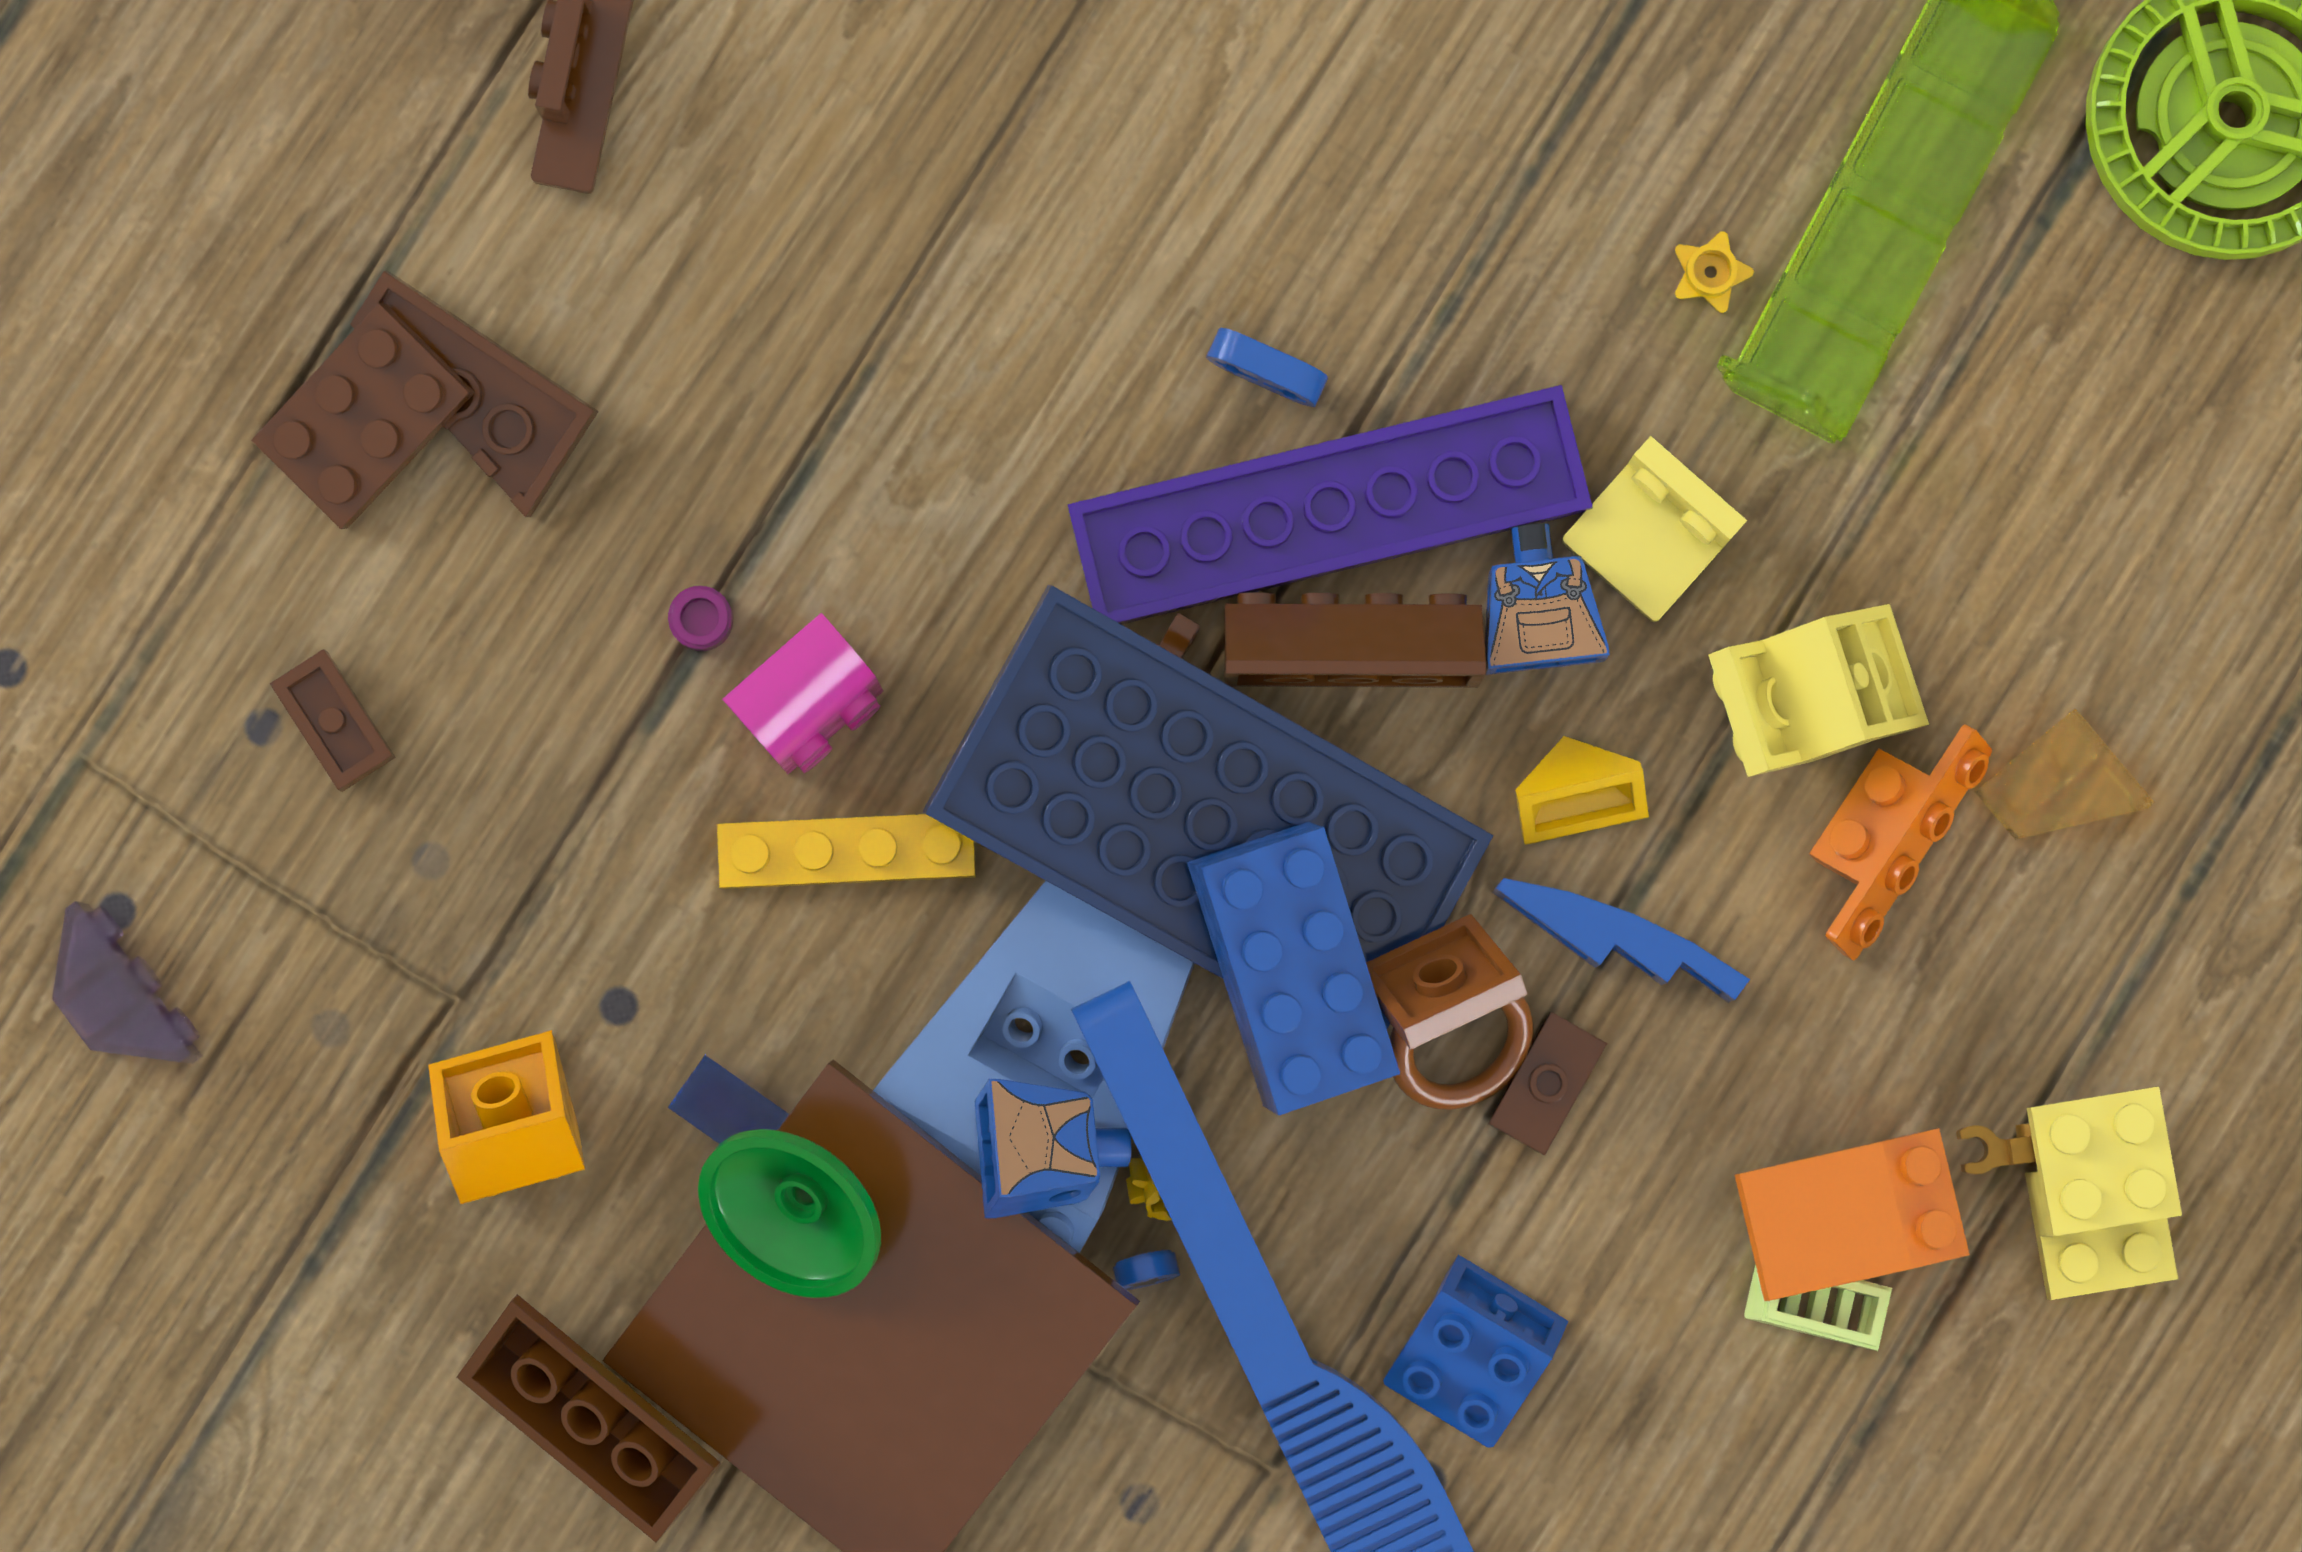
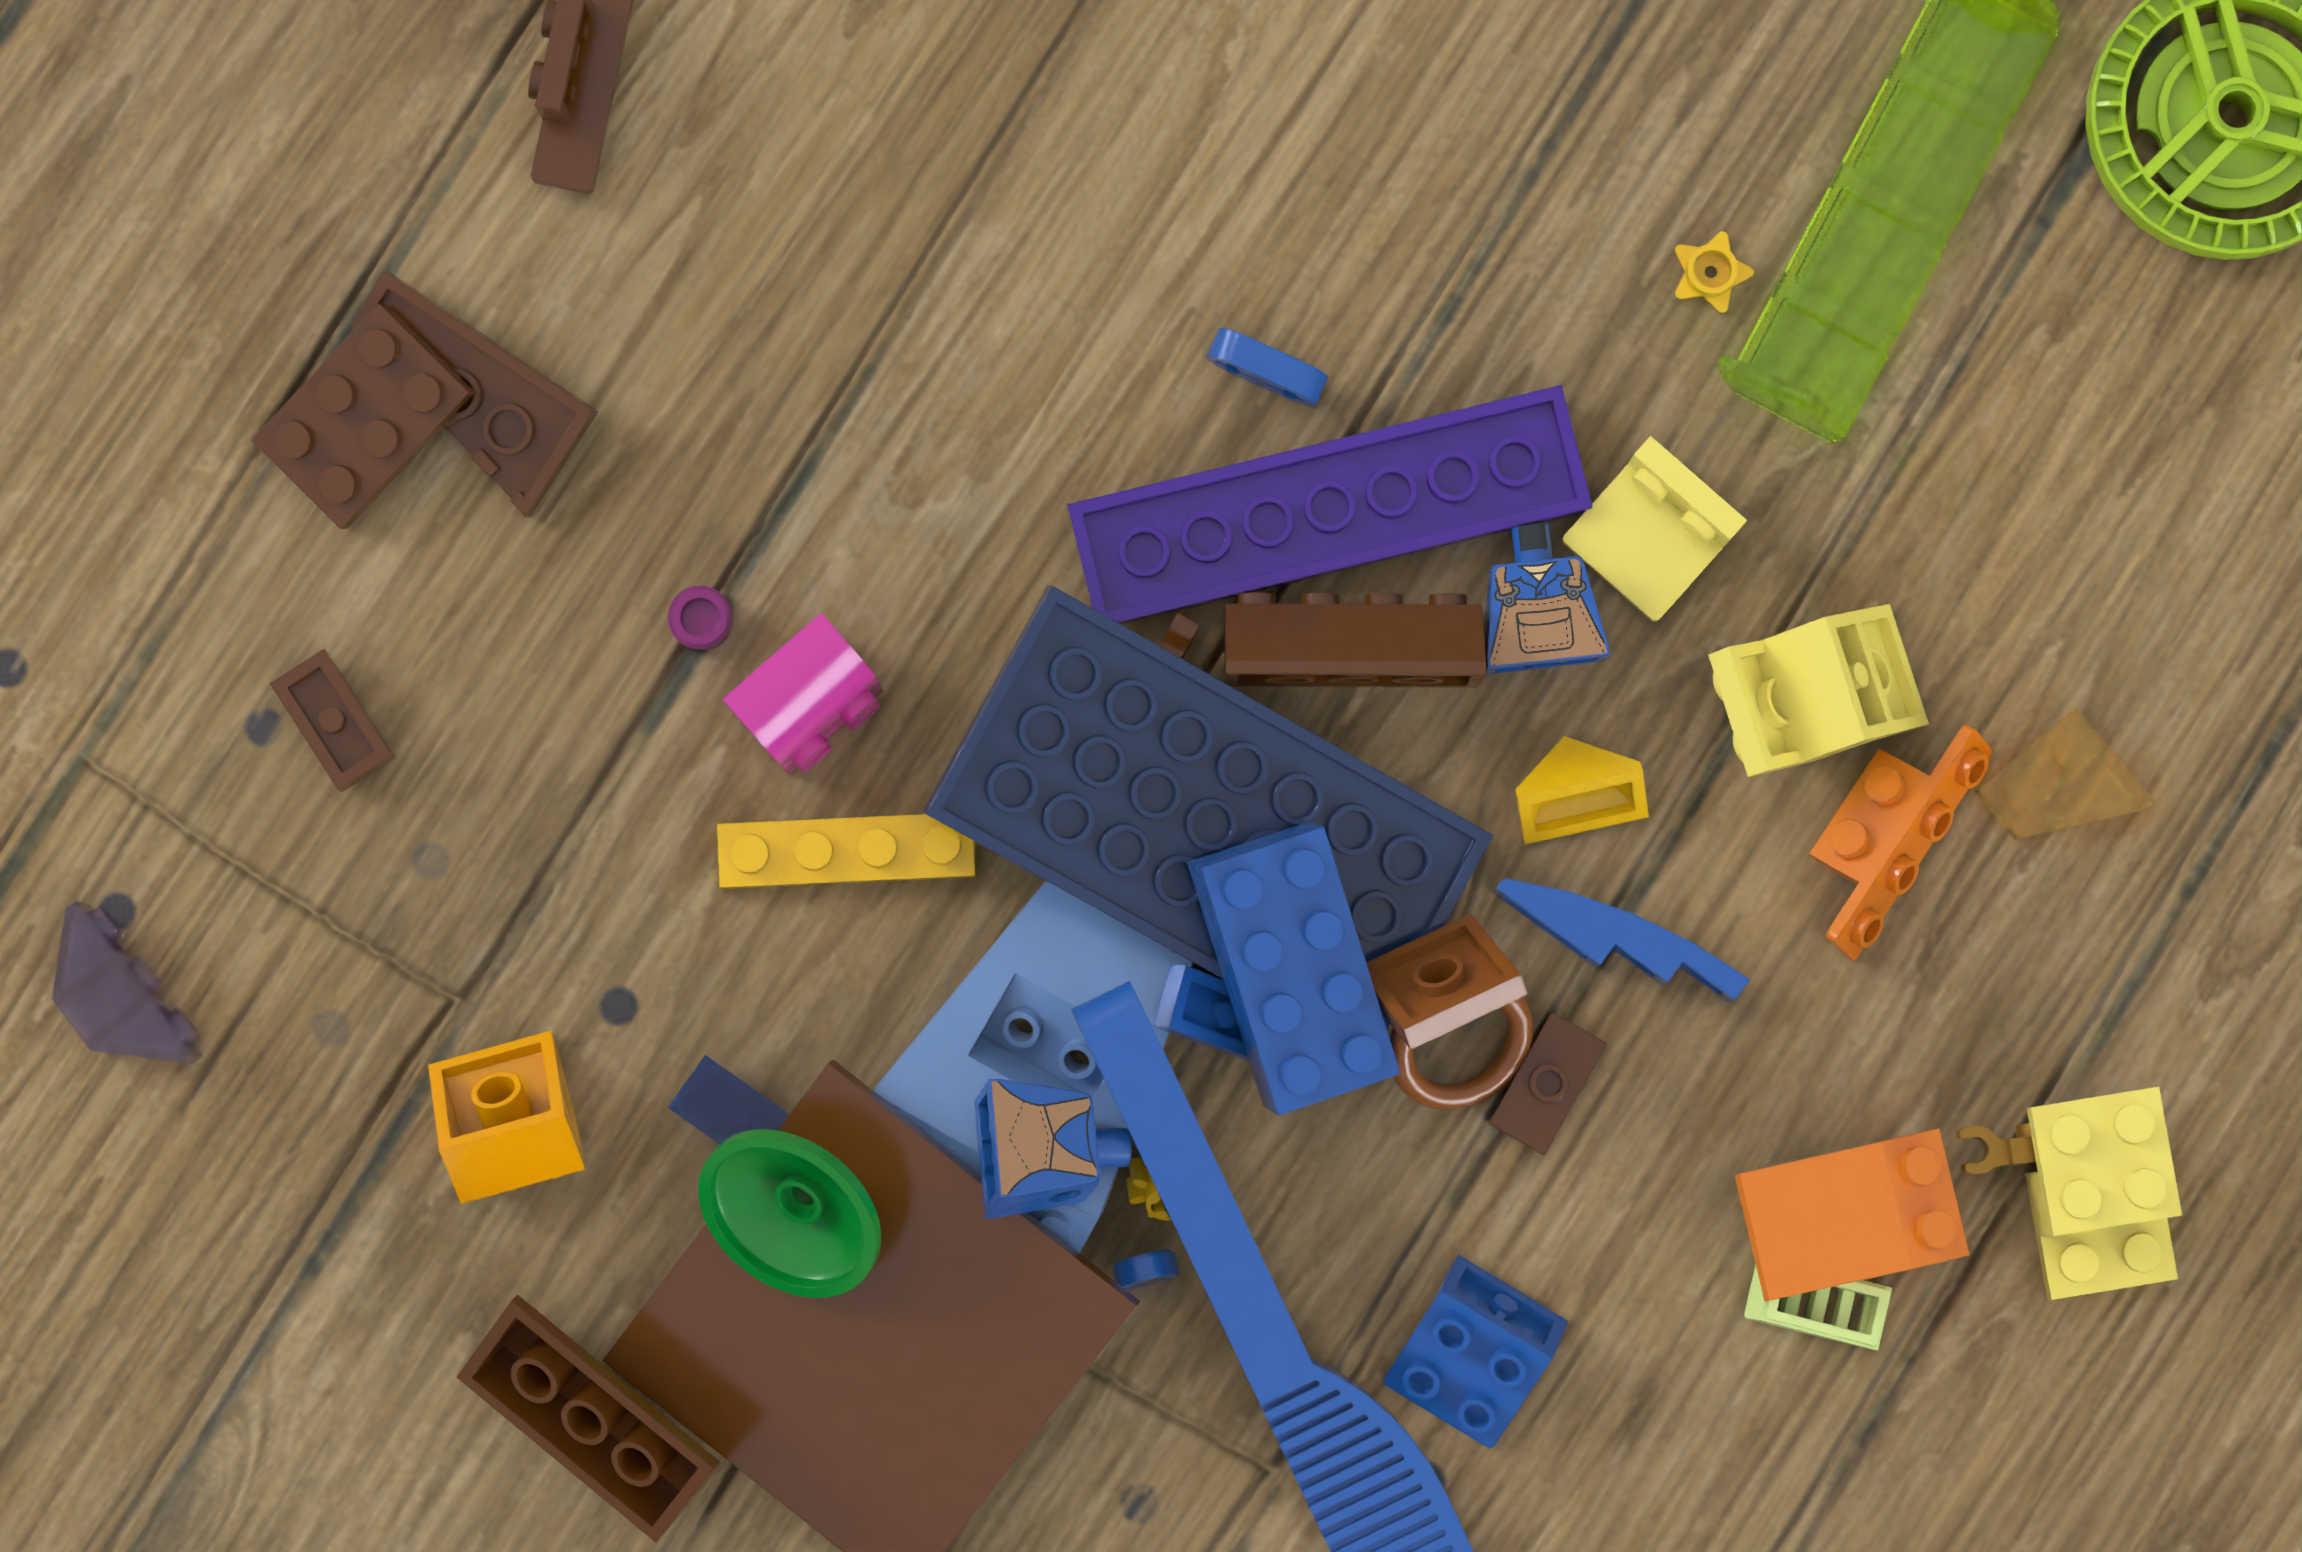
none -> blue plate [1154,965,1249,1062]

